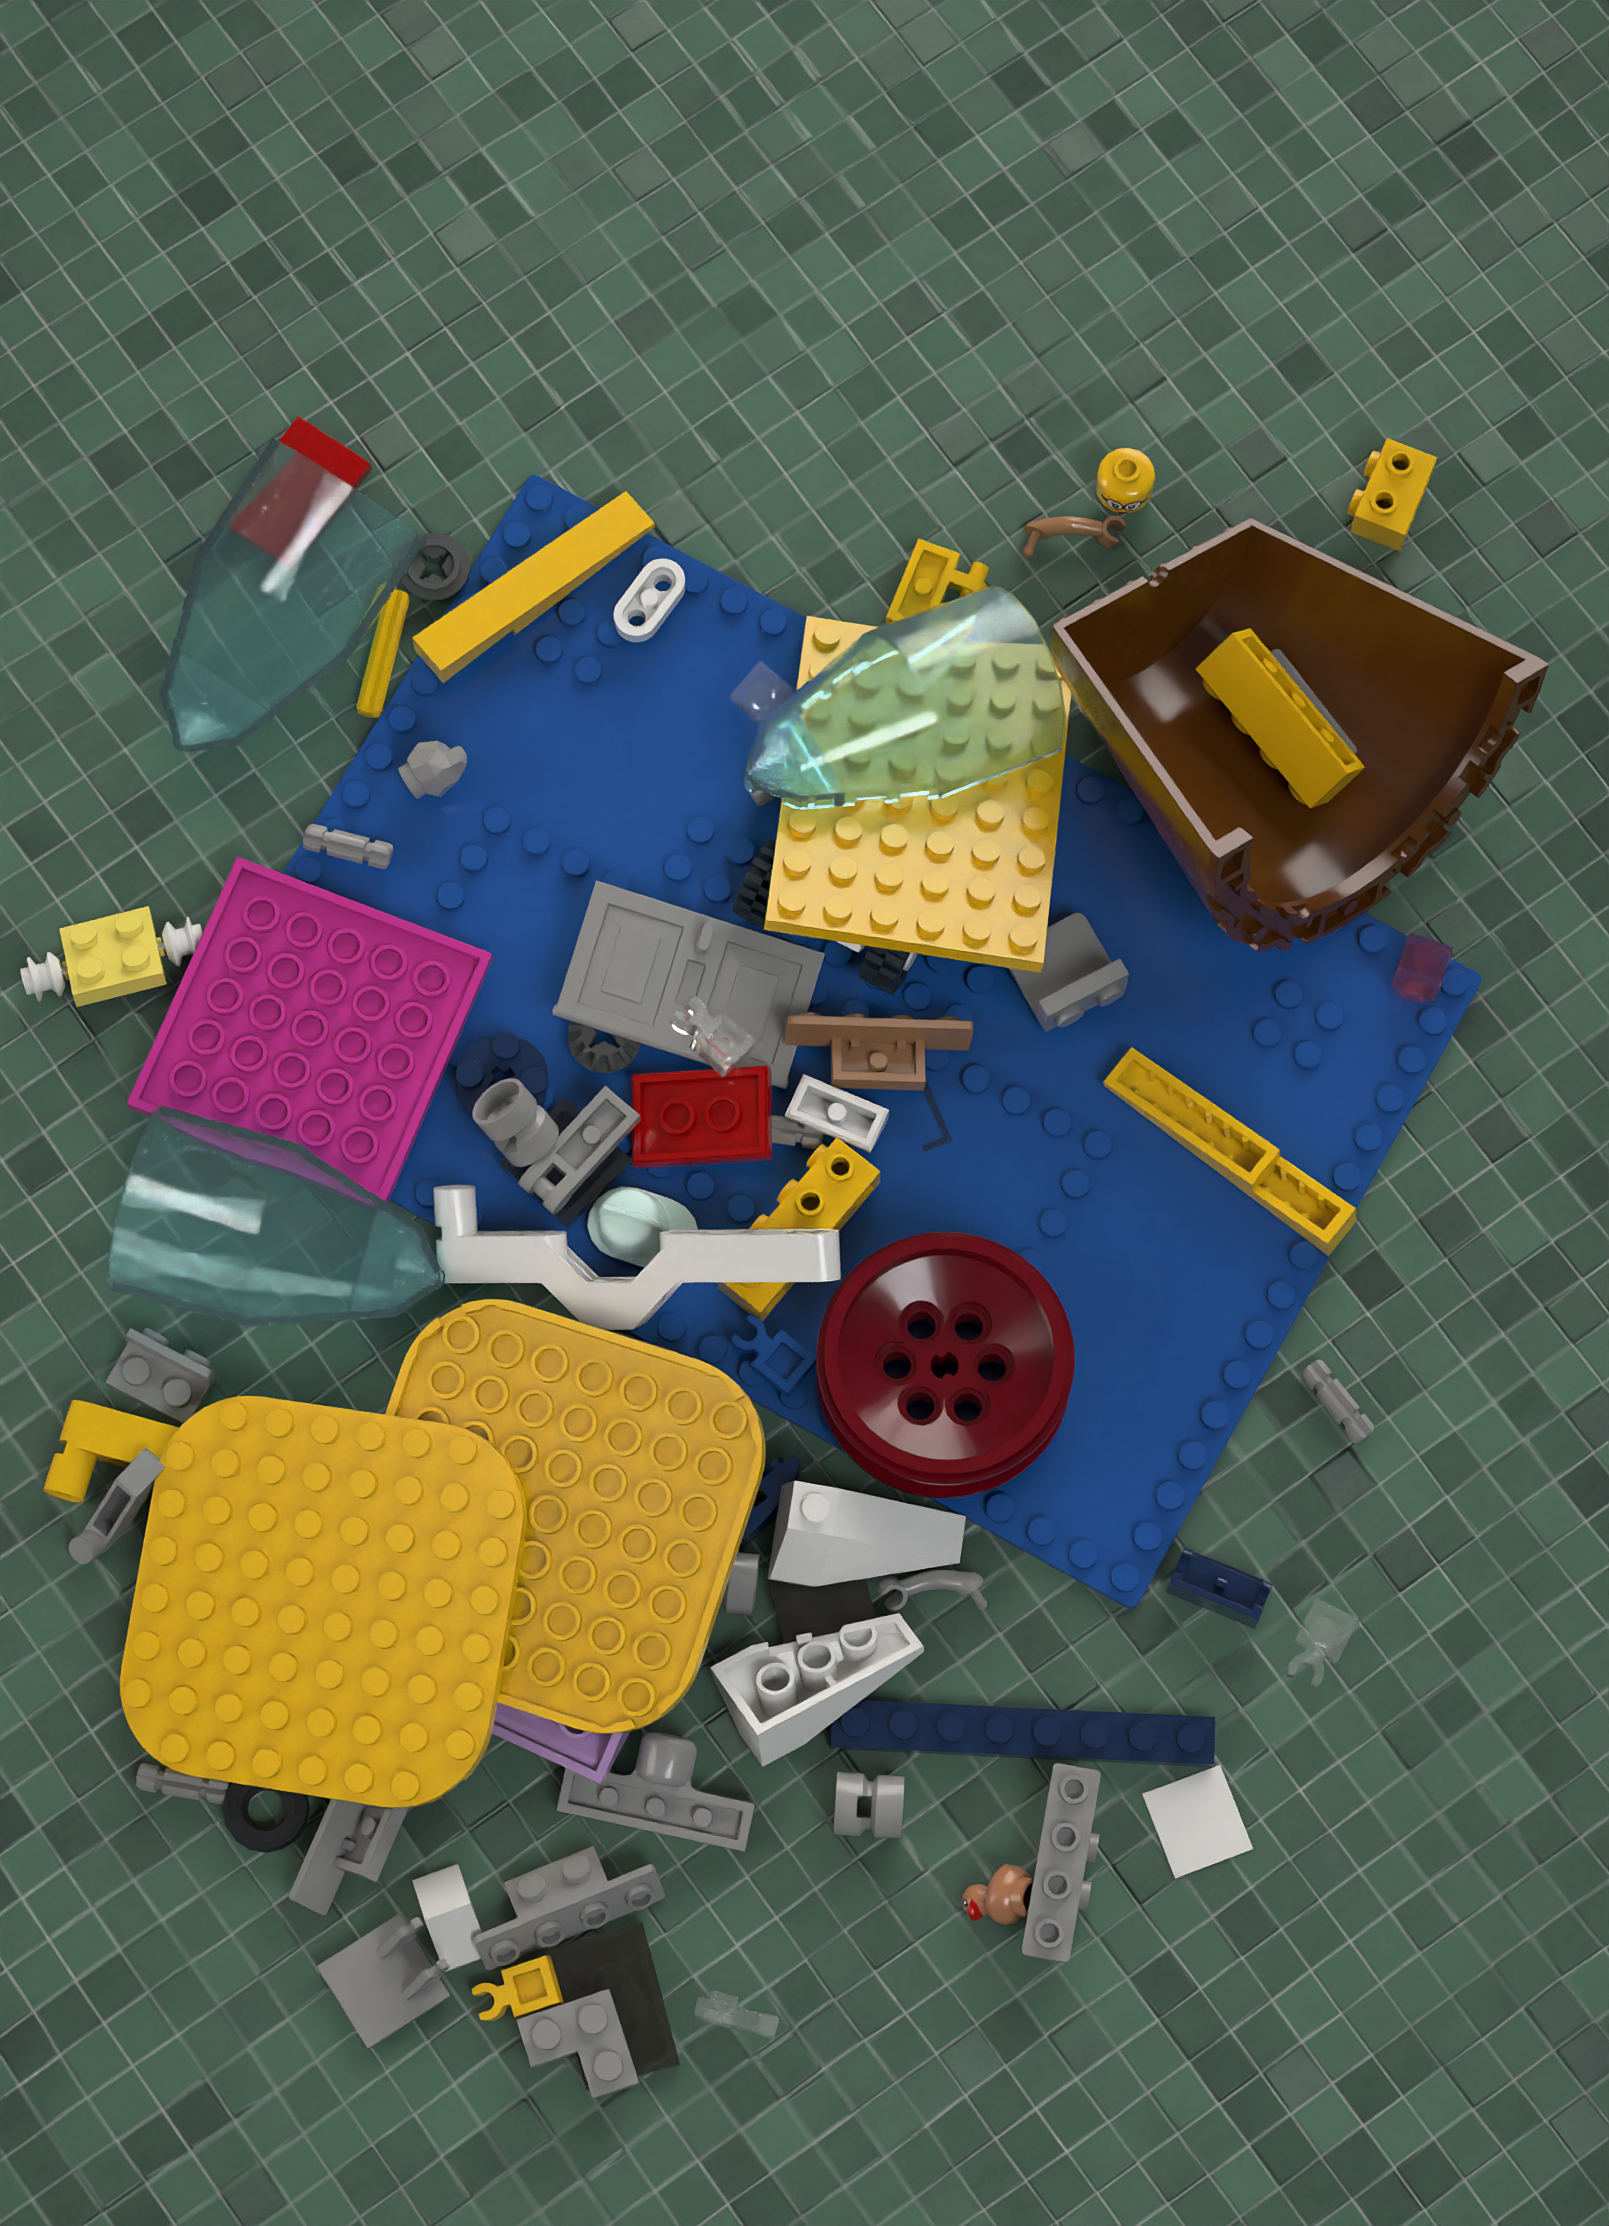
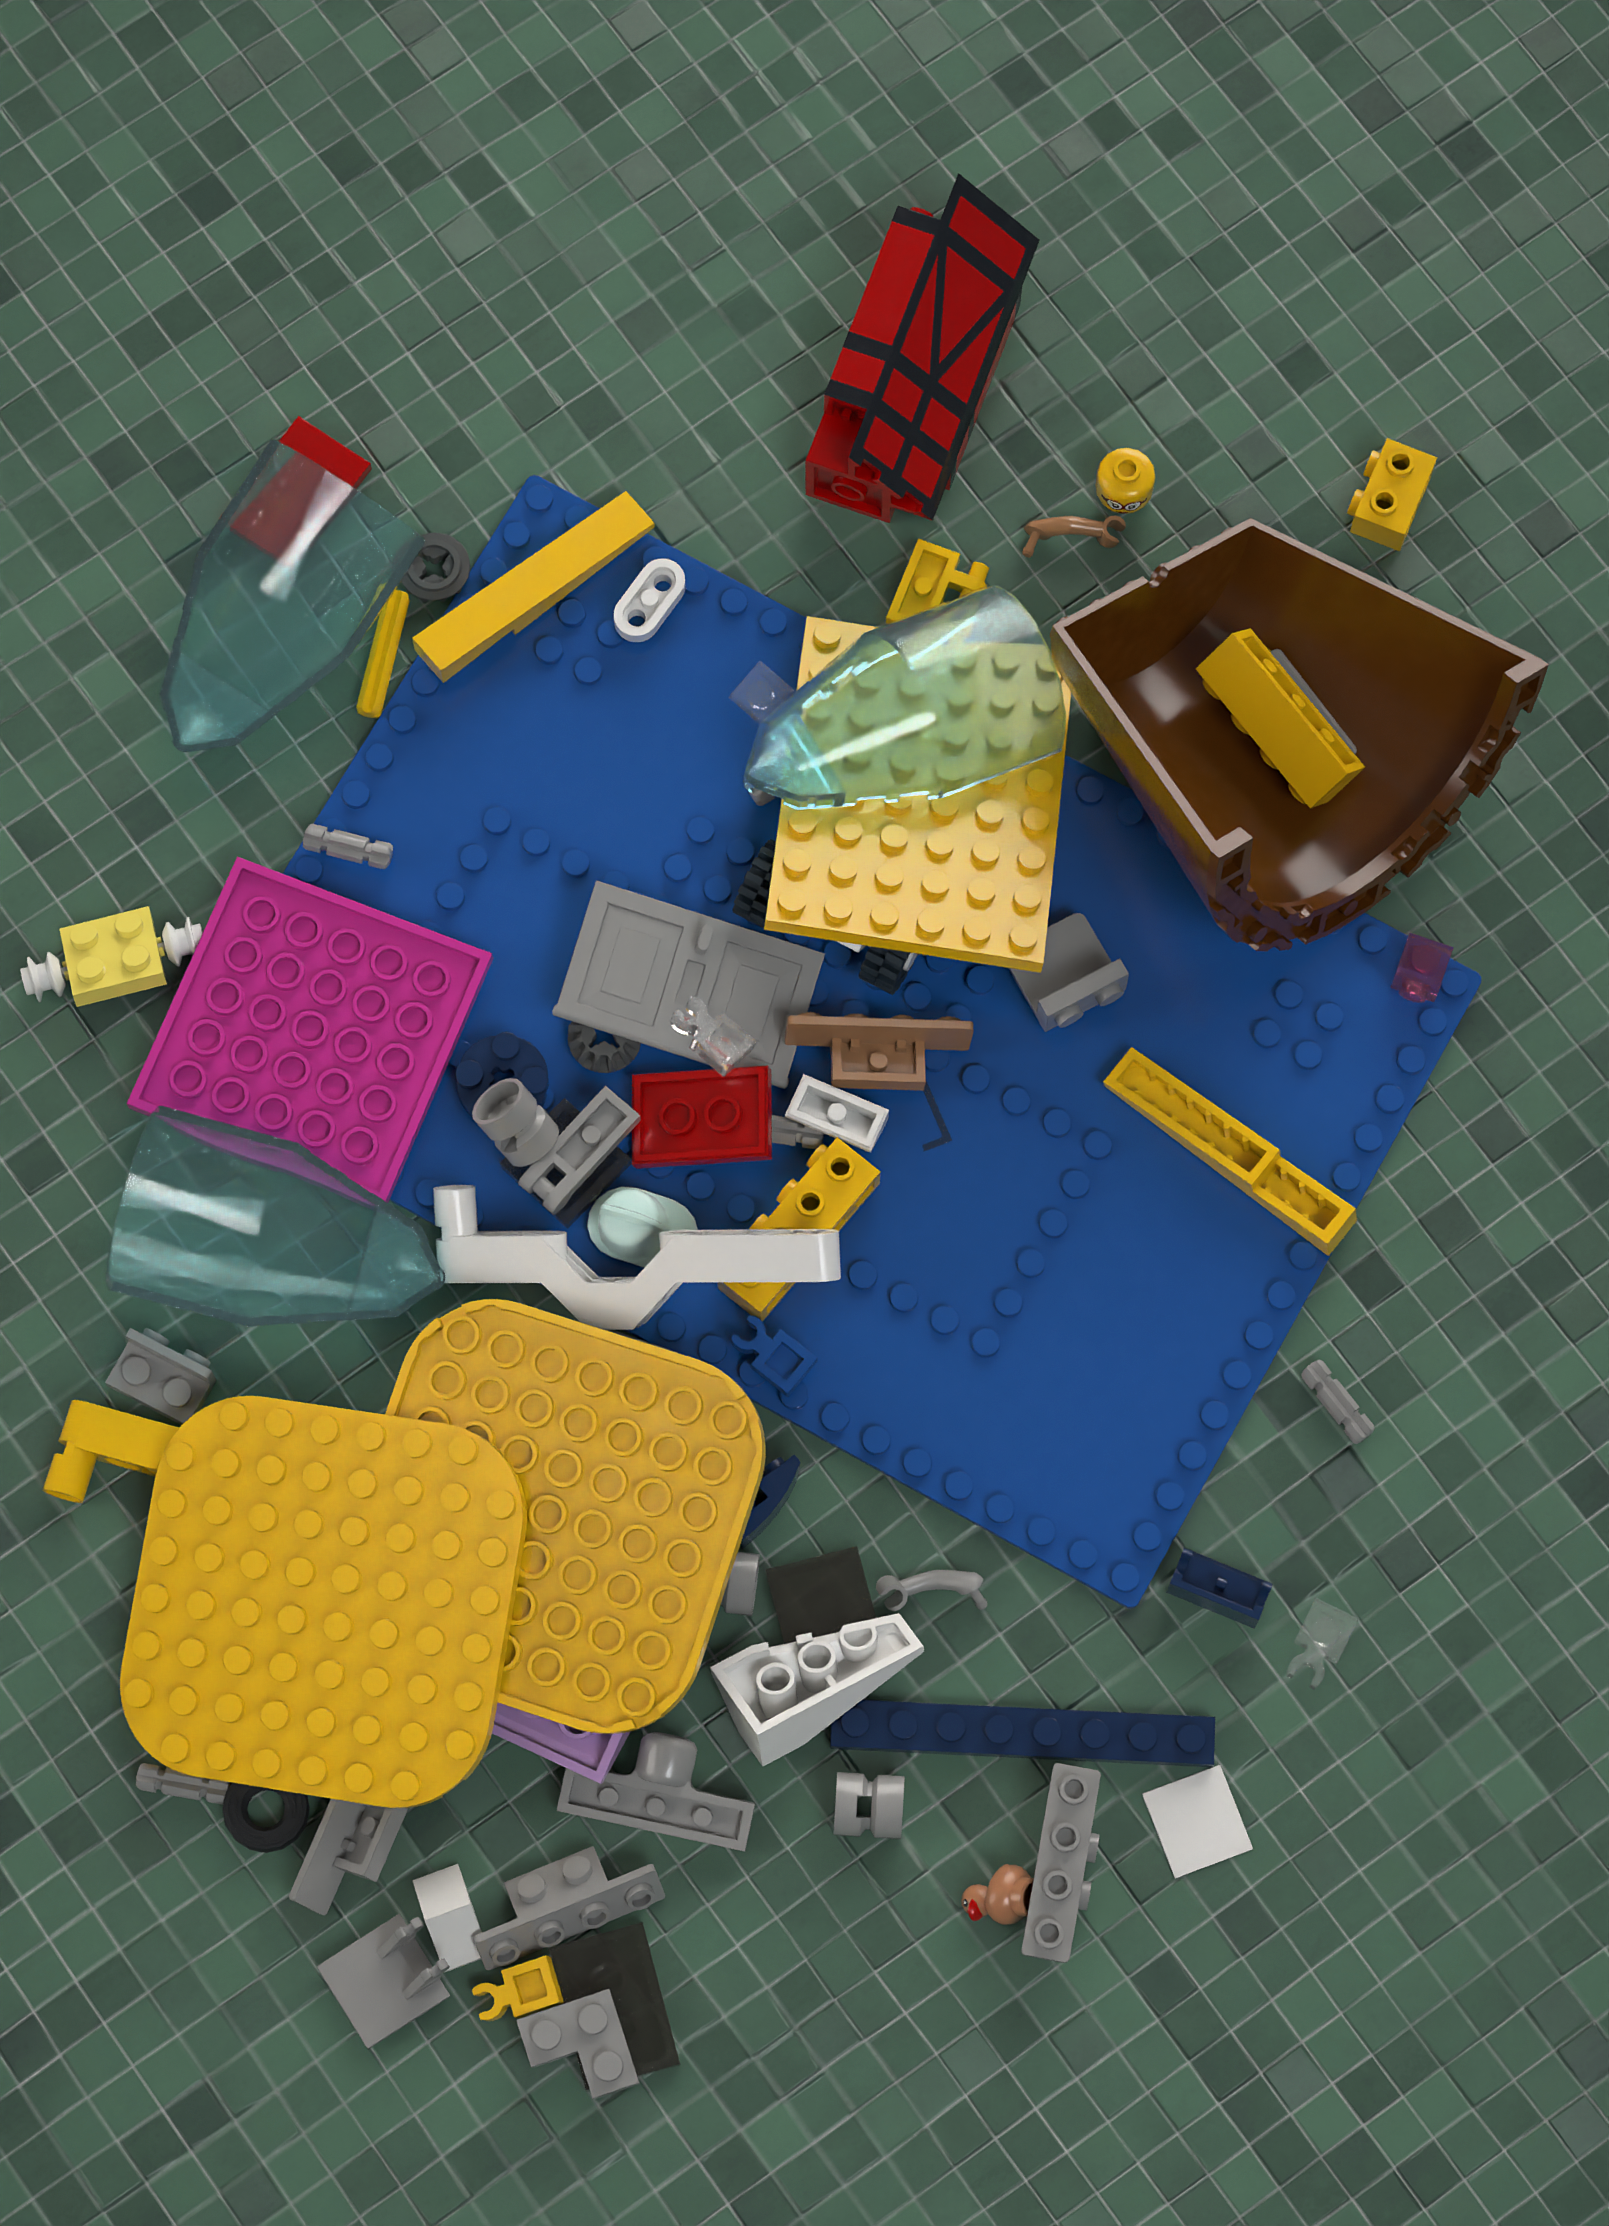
light grey piece [69,1448,165,1564] -> none
light grey rock [398,741,467,799] -> none
clear plate [693,1991,779,2039] -> none
white wedge [768,1481,966,1587] -> none
dark red wheel [816,1232,1075,1498] -> none
none -> red panel [805,173,1040,523]

